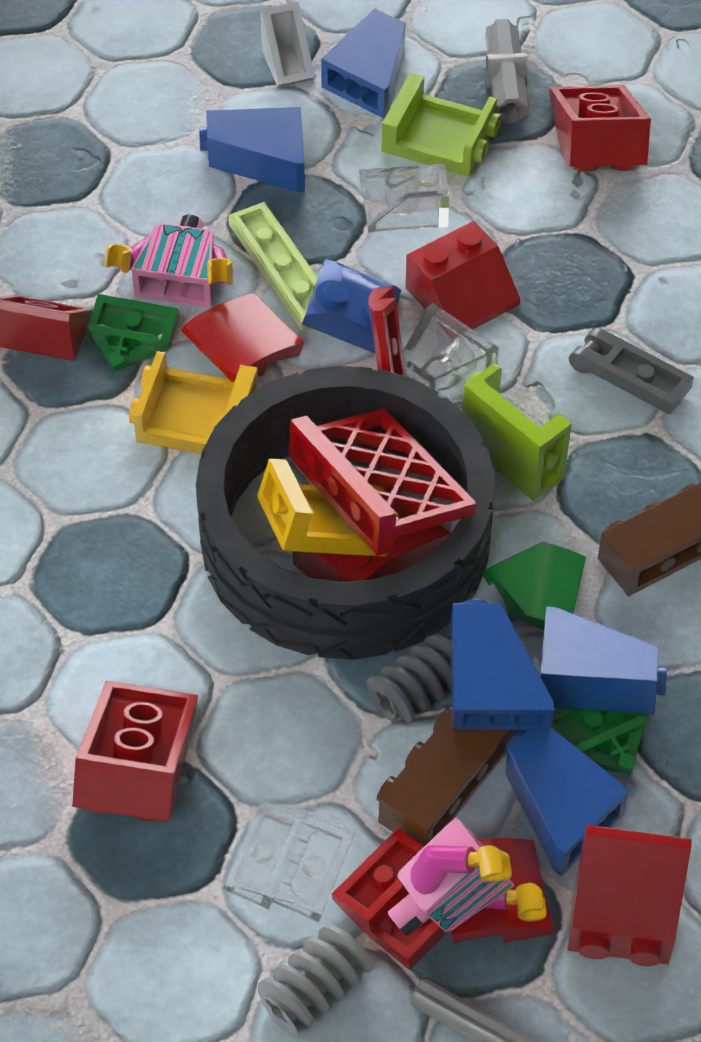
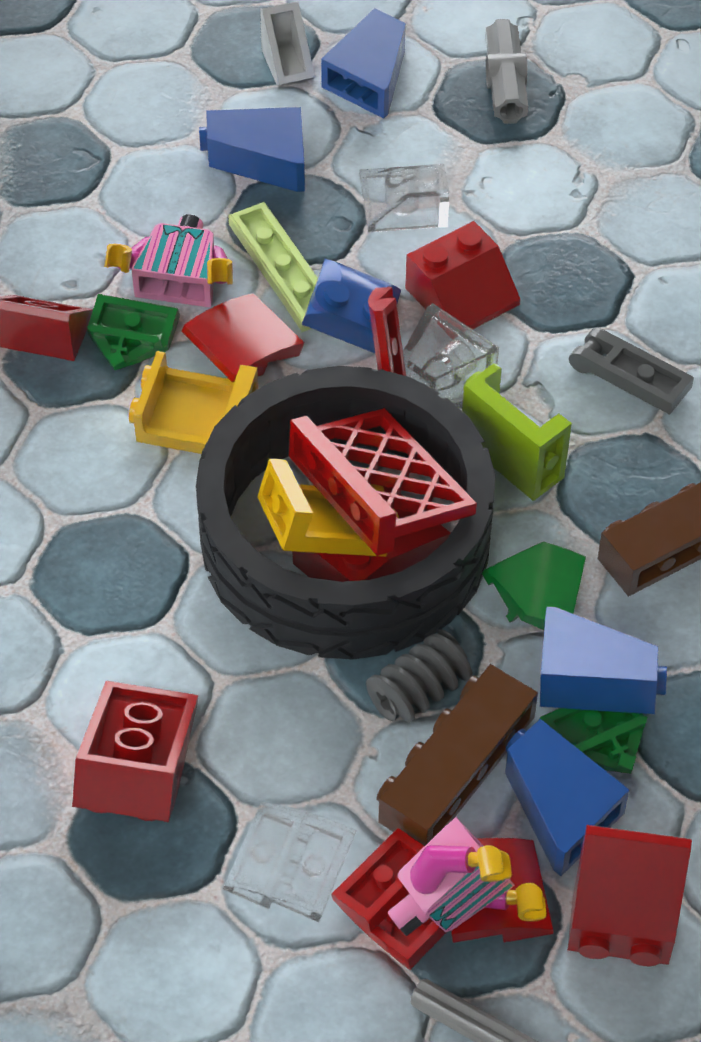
light grey piece [258,924,374,1037] -> none
lime panel [381,73,501,177] -> none
blue slope [450,599,554,730] -> none
red slope [549,85,651,172] -> none

